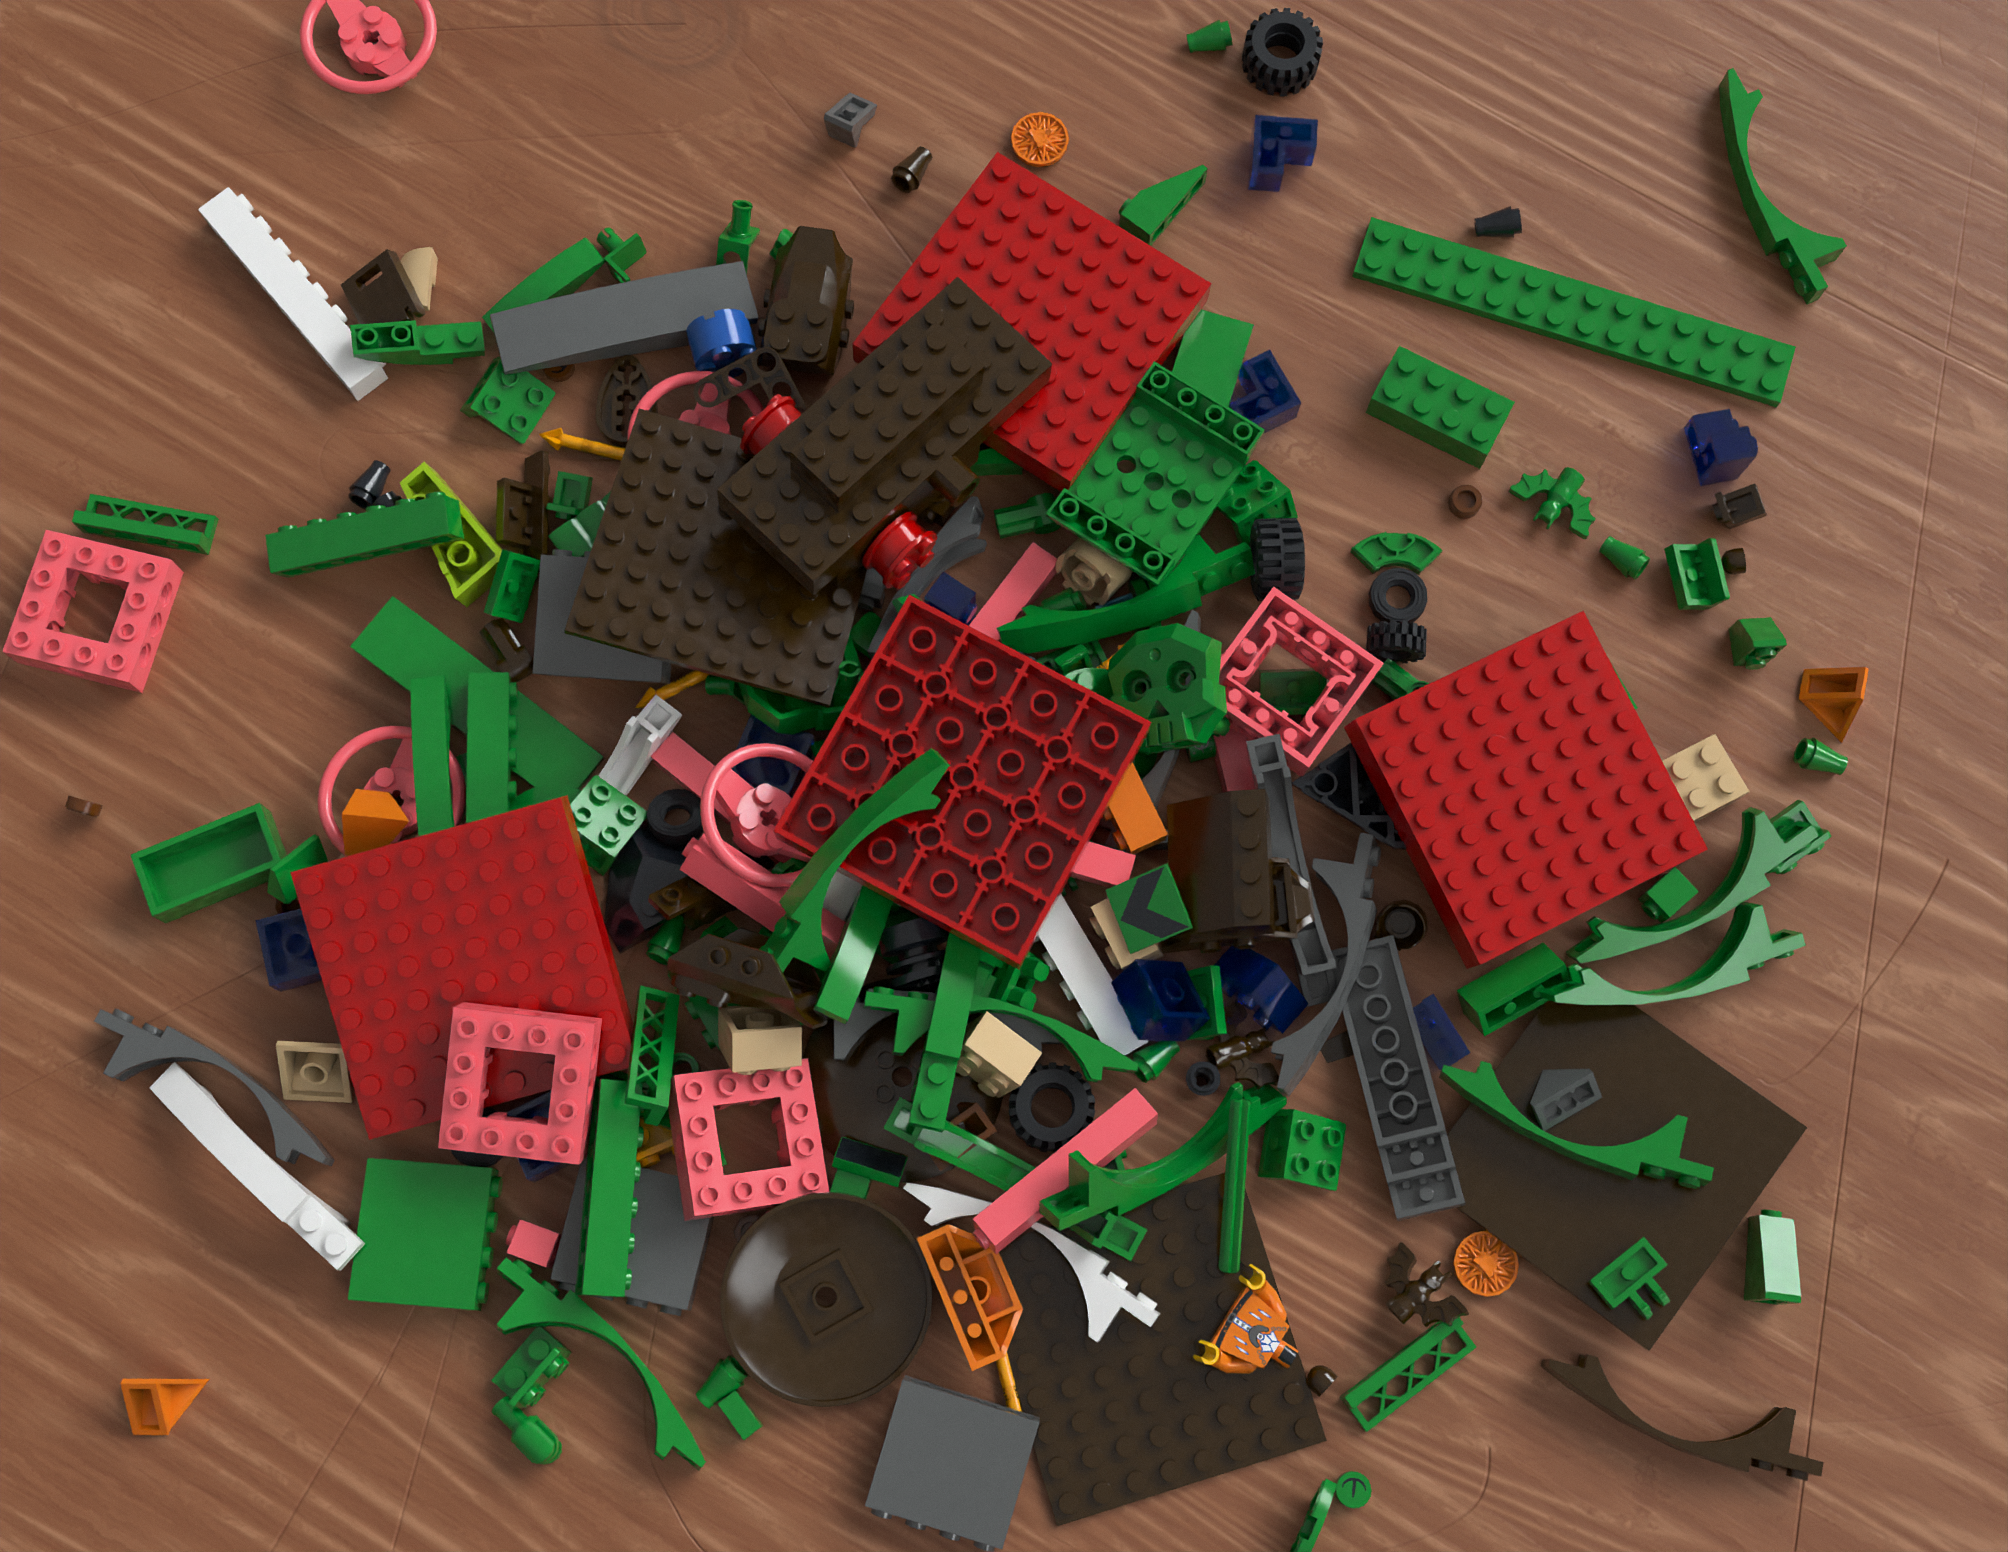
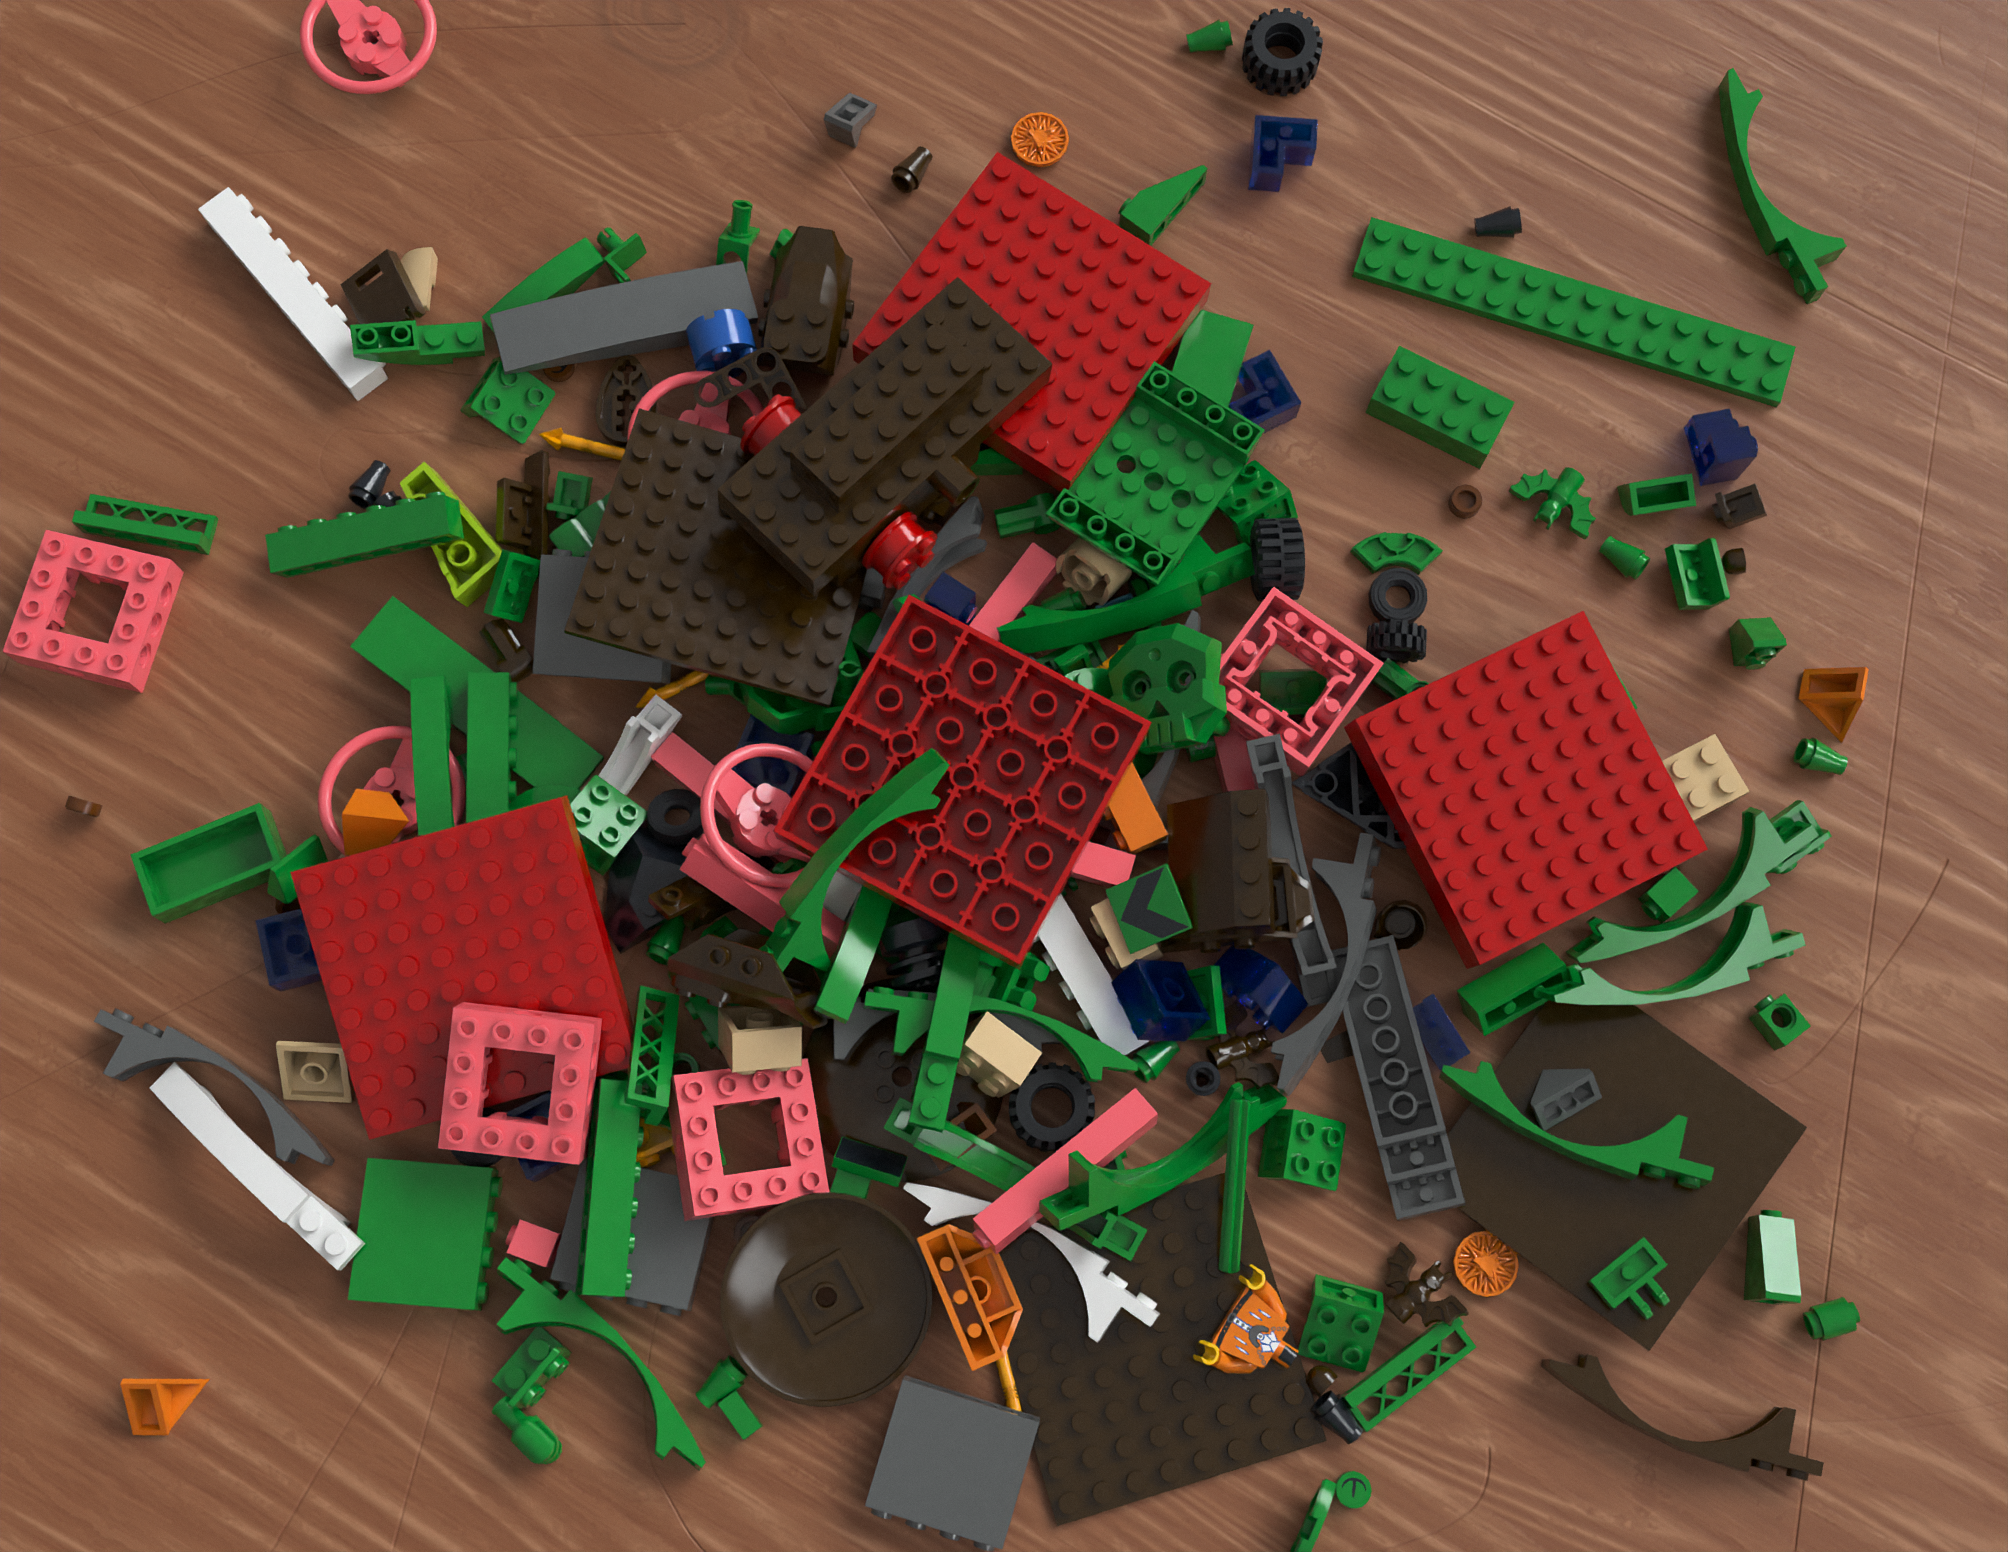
none -> green bracket [1297,1274,1384,1372]
none -> black cone [1311,1390,1363,1444]
none -> green brick [1617,473,1697,516]
none -> green brick [1749,993,1811,1051]
none -> green brick [1803,1297,1860,1341]

